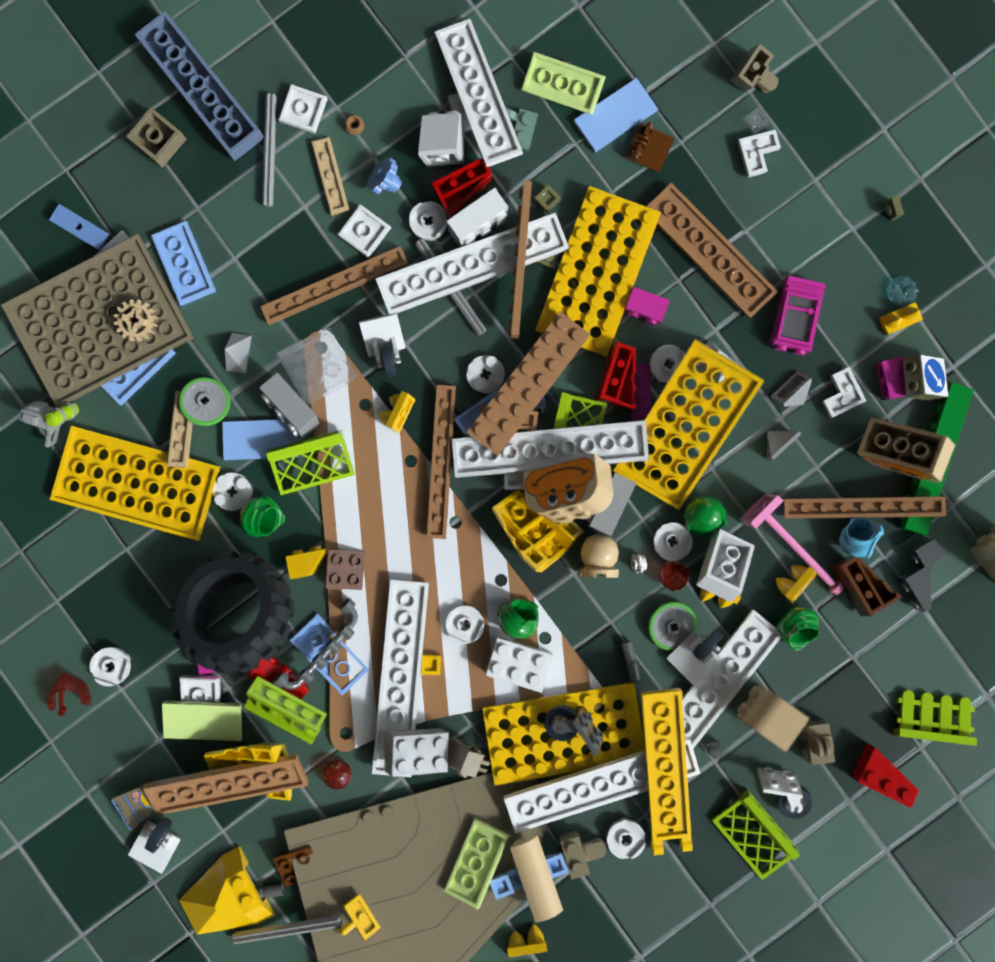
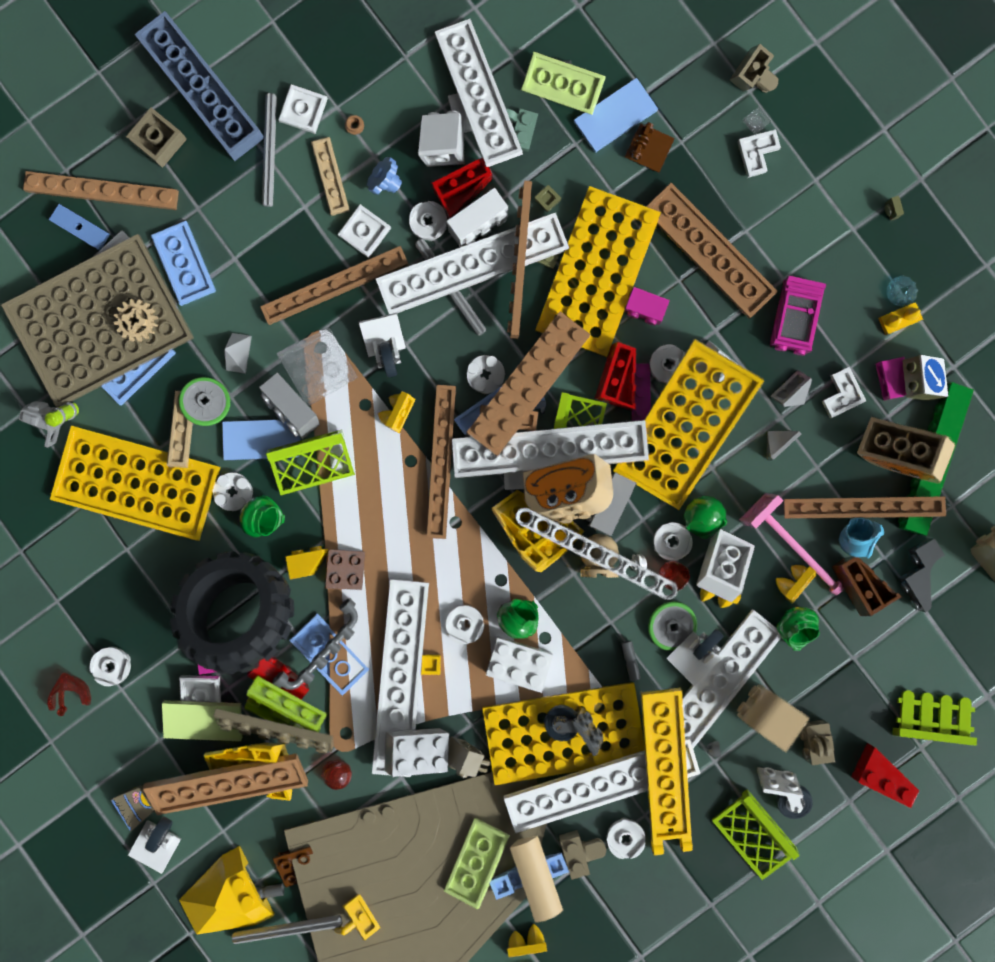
none -> medium nougat plate [23,171,179,210]
none -> dark tan plate [214,709,334,753]
none -> white beam [516,508,677,599]

